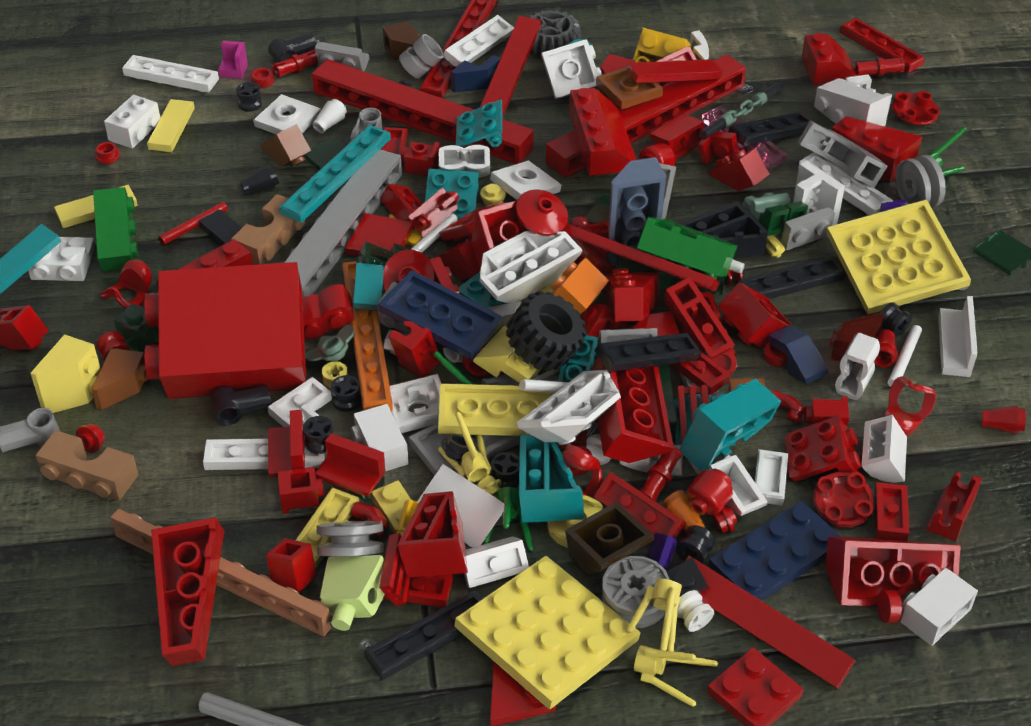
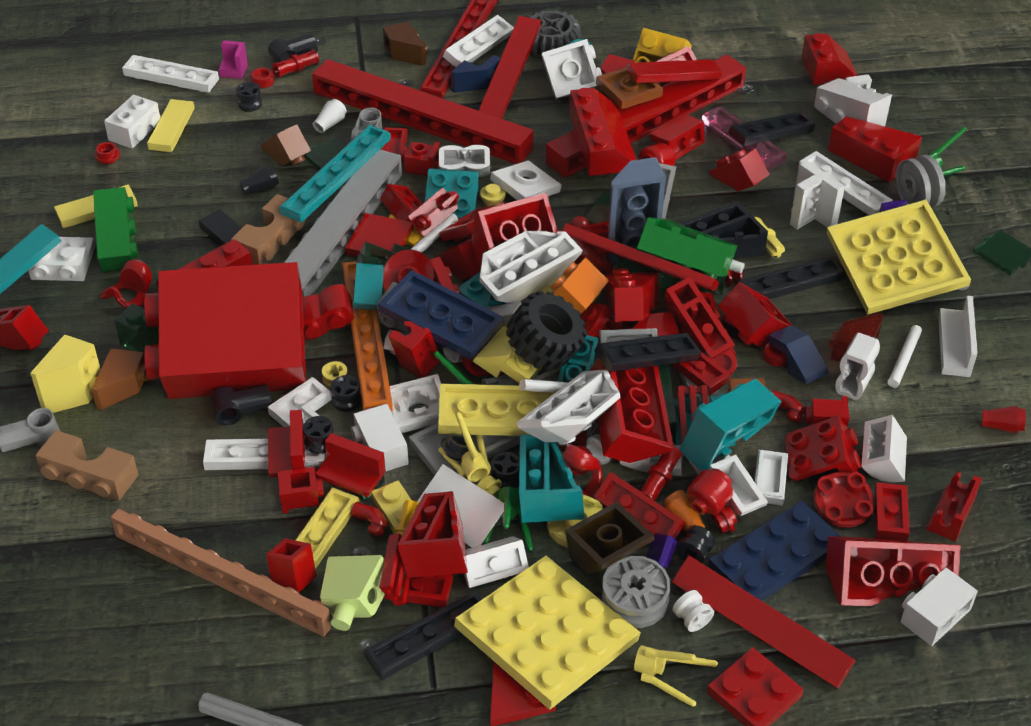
red plate [75,424,105,453] -> none
red wheel [96,331,131,362] -> none
red wedge [151,517,224,666] -> none
red bar [158,202,228,245] -> none
white piece [254,94,321,134] -> none
sand green plate [305,324,354,362] -> none
light grey bracket [315,41,370,71] -> none
light grey wheel [316,521,384,556] -> none
light grey wheel [399,34,444,79] -> none
teal hinge [456,99,503,147] -> none
red dish [515,189,568,236] -> none
light yellow plant [627,578,682,652] -> none
black plate [667,558,710,597] -> none
white slope [690,30,709,60] -> none
red bracket [698,132,739,164] -> none
piece [699,82,783,140] -> none
hips [743,192,808,236] -> none
light grey bracket [776,207,835,251] -> none
light grey arch [798,120,887,188] -> none
red tile [840,18,925,73] -> none
red pin [855,57,905,77] -> none
red cone [874,330,898,368] -> none
black wheel [877,302,912,337] -> none
red tile [877,590,902,623] -> none
red piece [883,376,936,436] -> none
red dish [892,91,940,125] -> none

